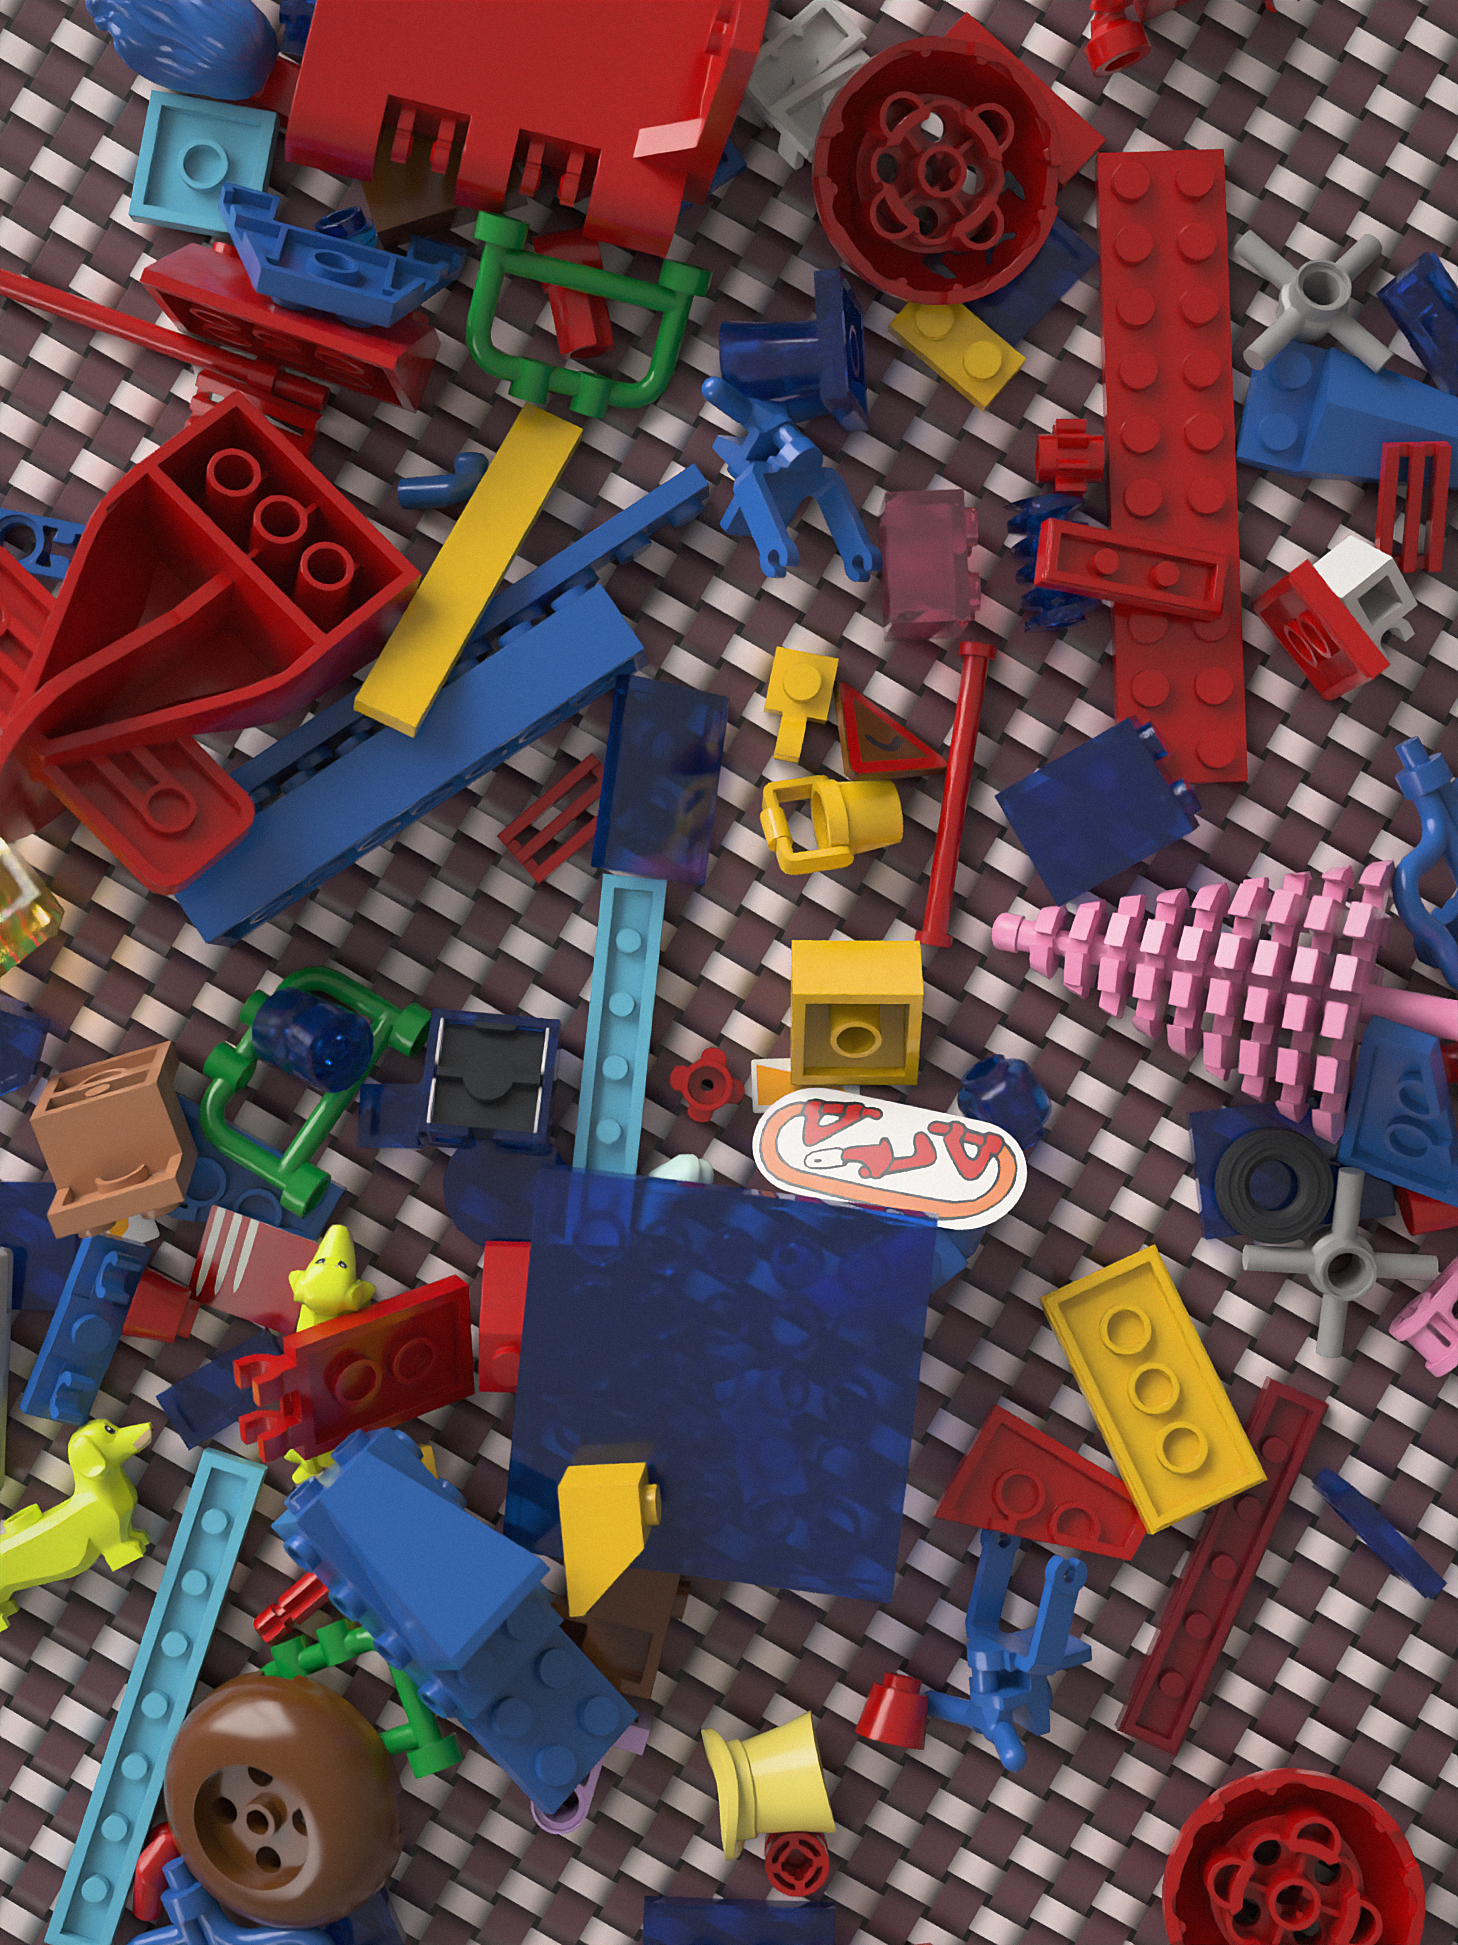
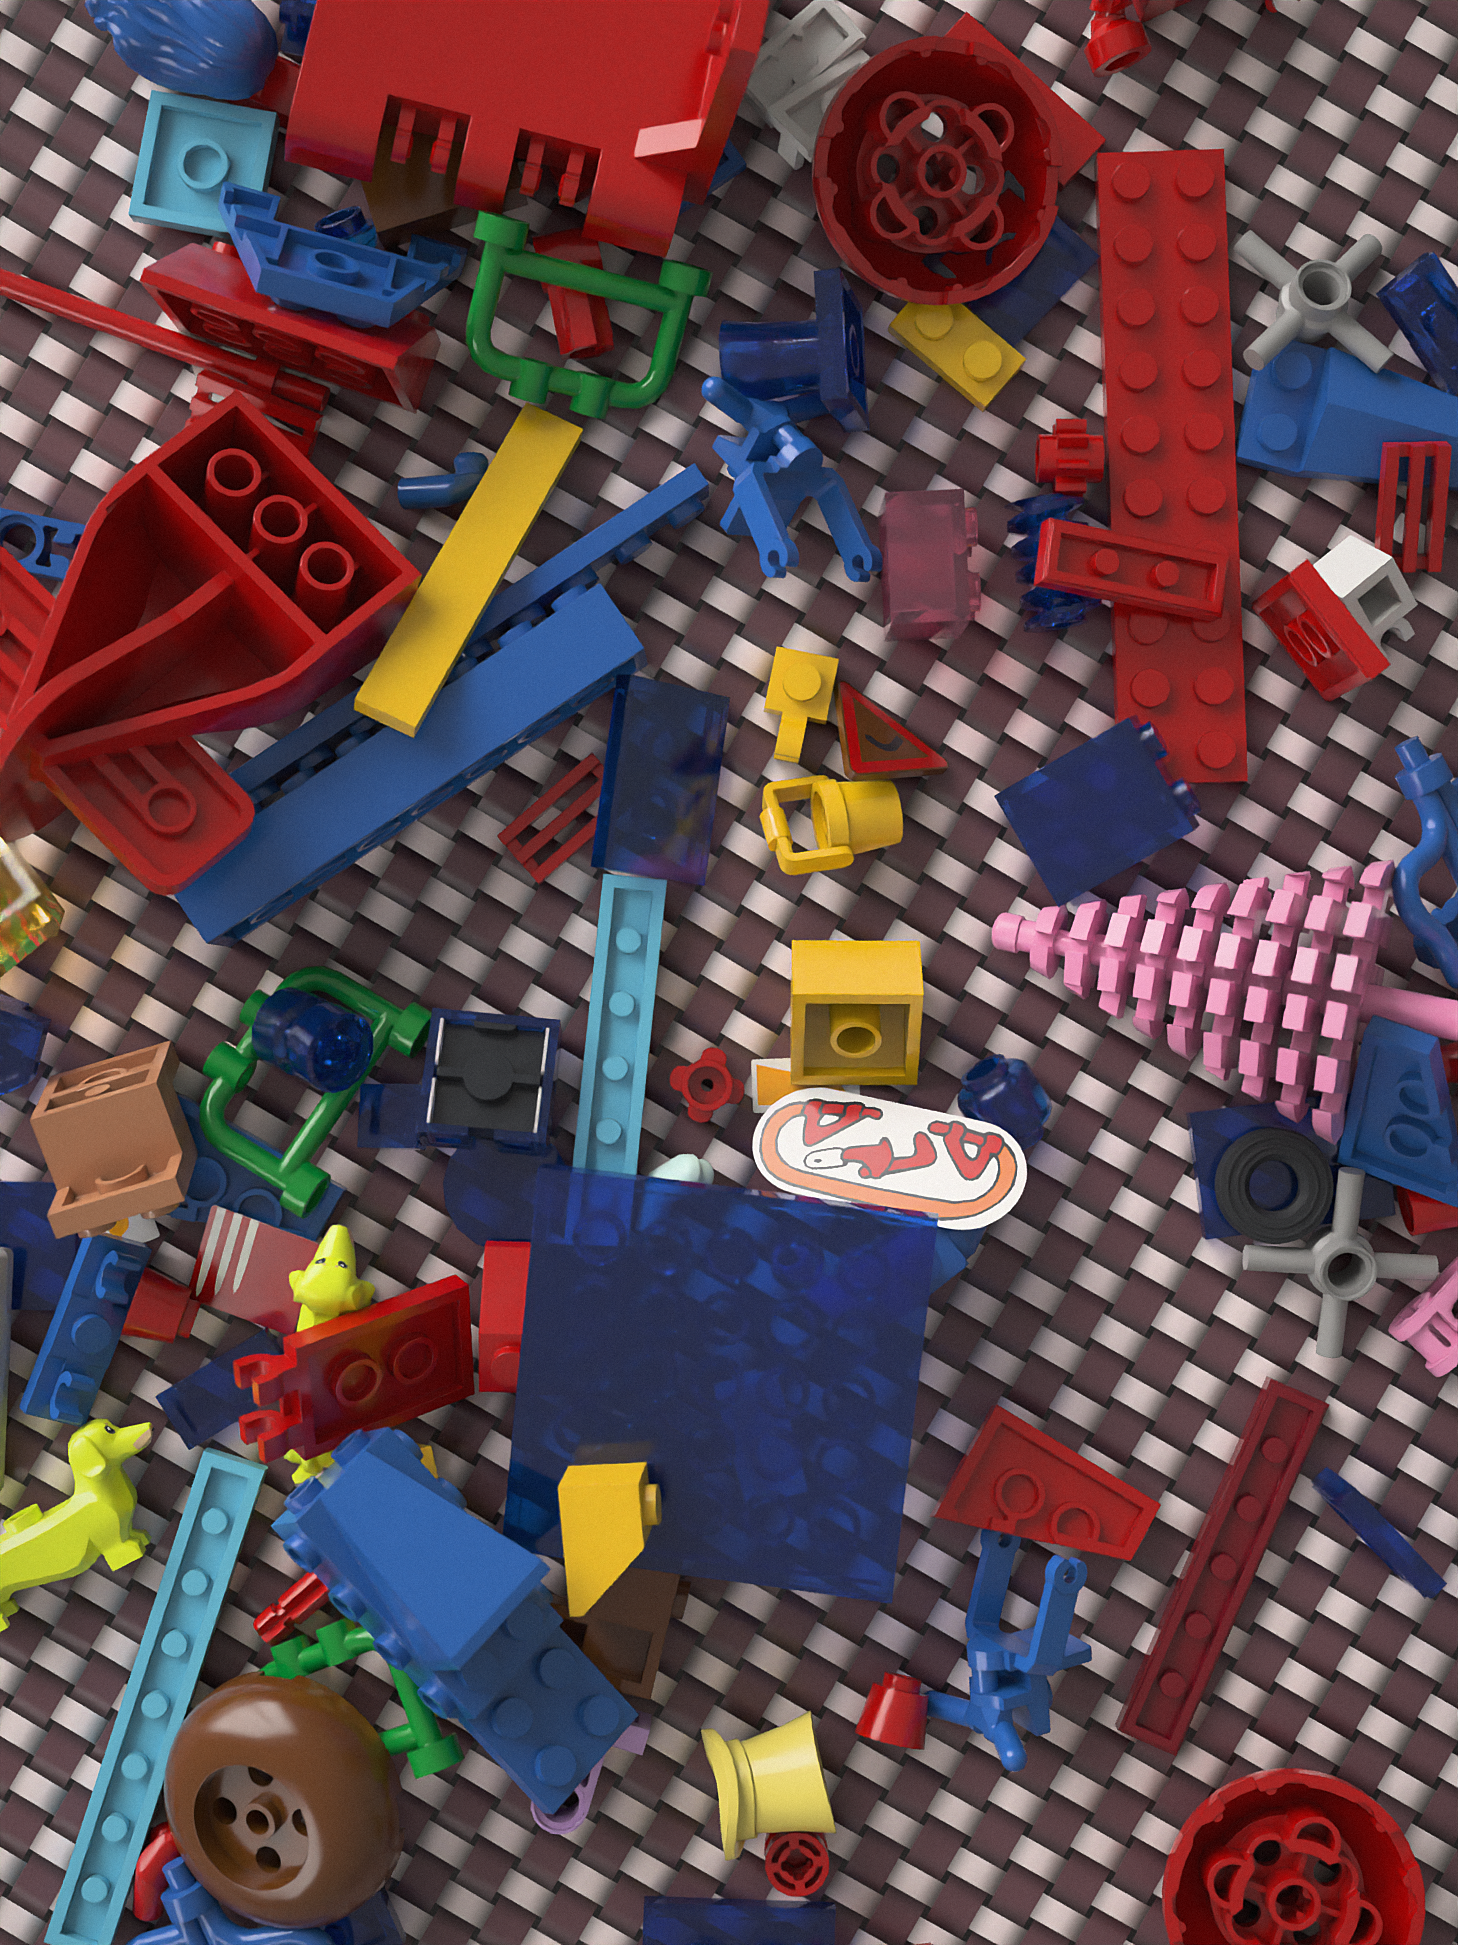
red bar [914,641,997,949] -> none
yellow tile [1037,1244,1268,1534] -> none

